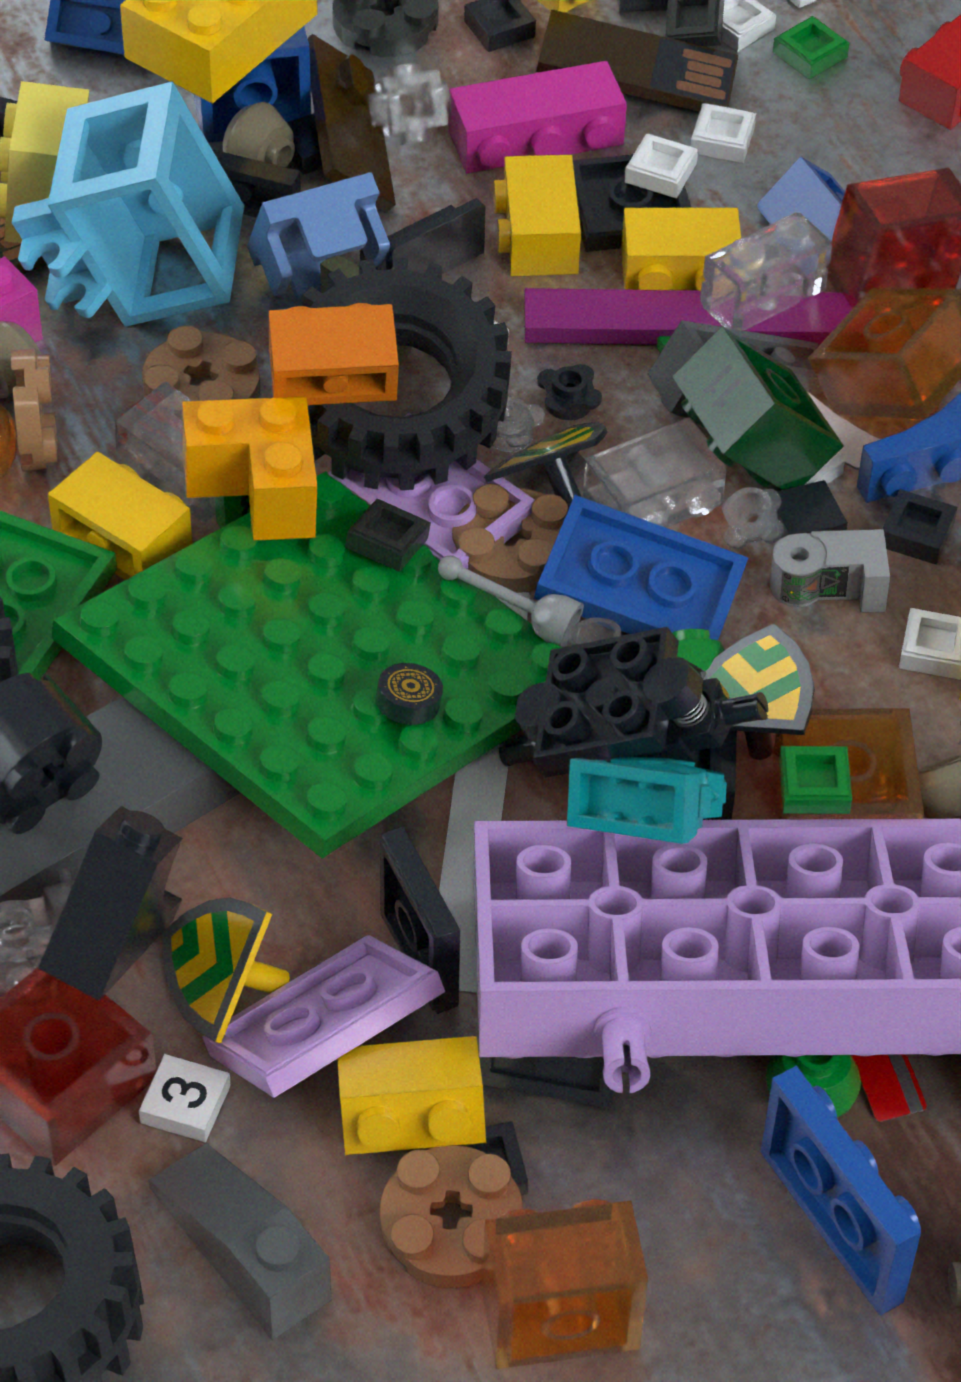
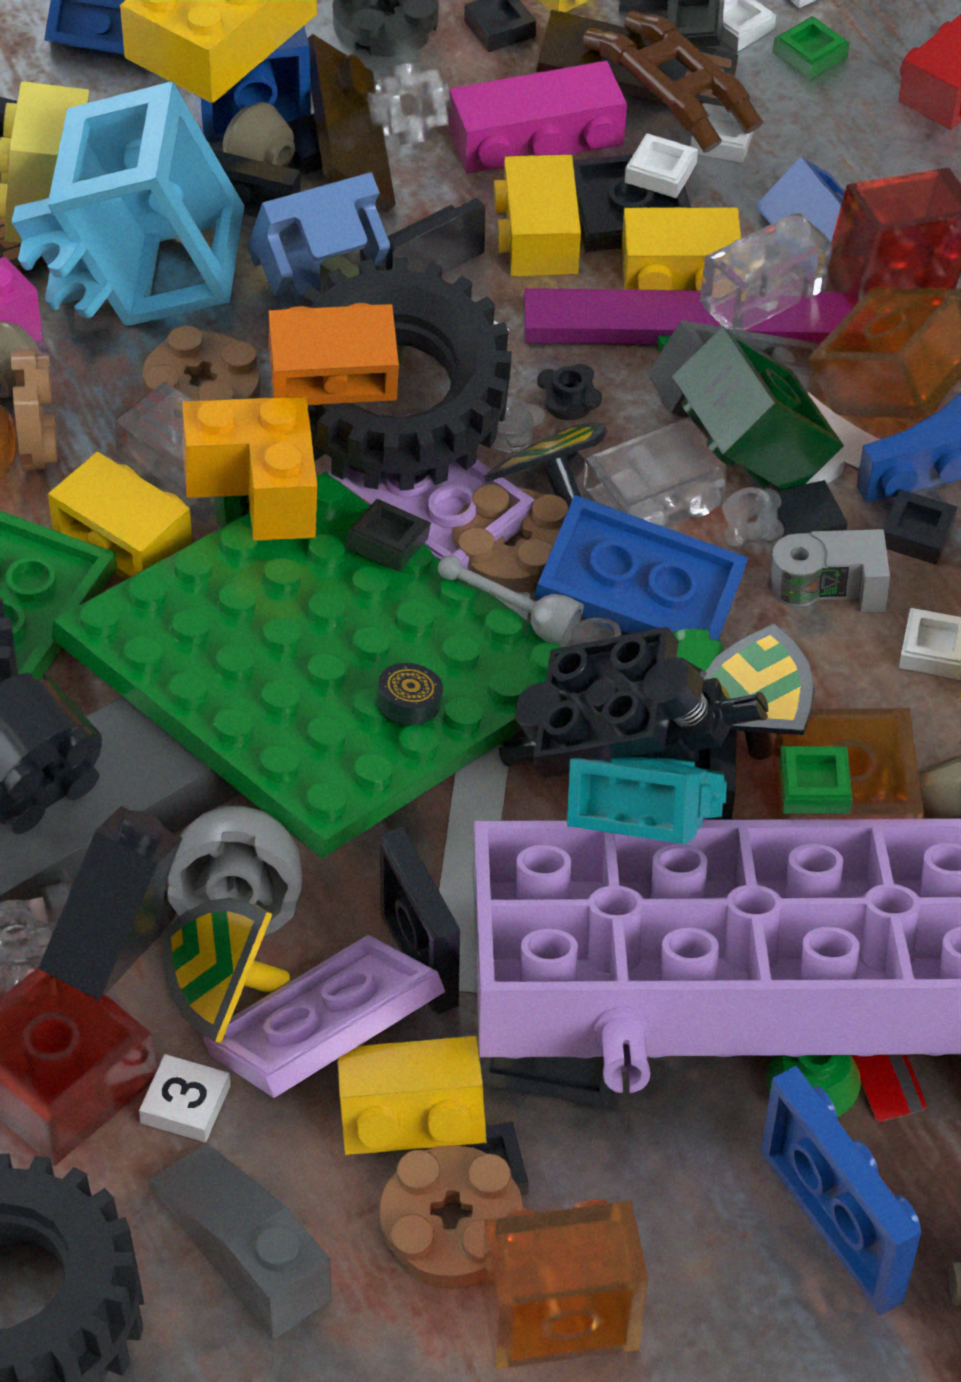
none -> light grey cylinder [167,806,303,935]
none -> reddish brown piece [583,11,763,153]

